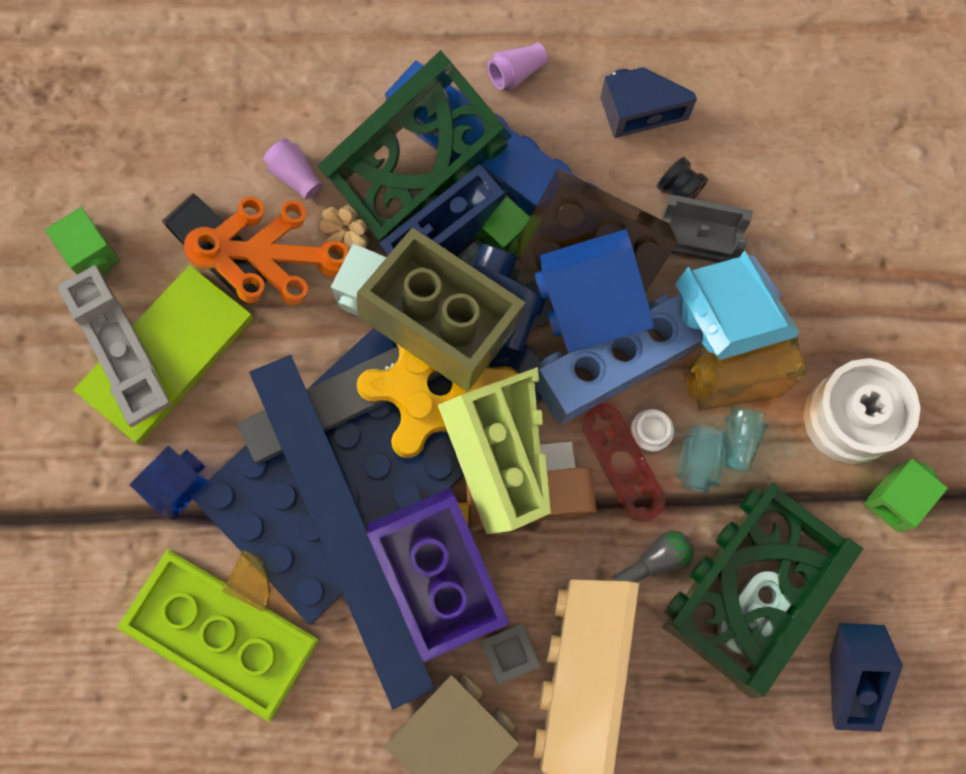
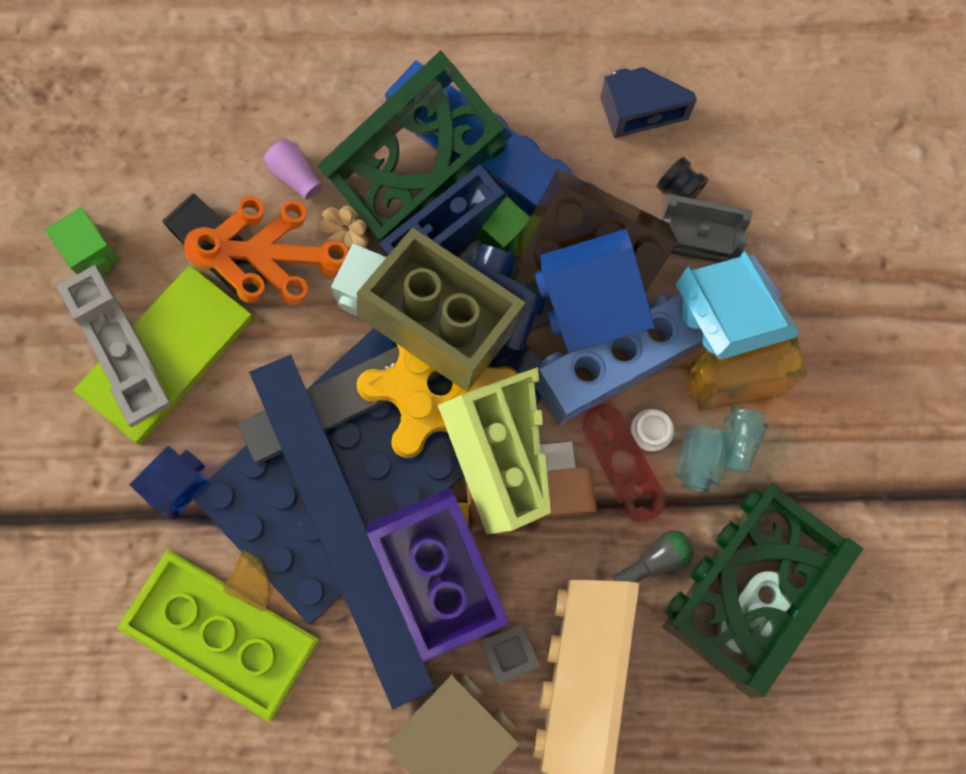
lavender cone [487,42,548,90] -> none
white wheel [803,358,921,465] -> none
dark blue slope [830,623,903,732] -> none
bright green brick [864,458,948,533] -> none

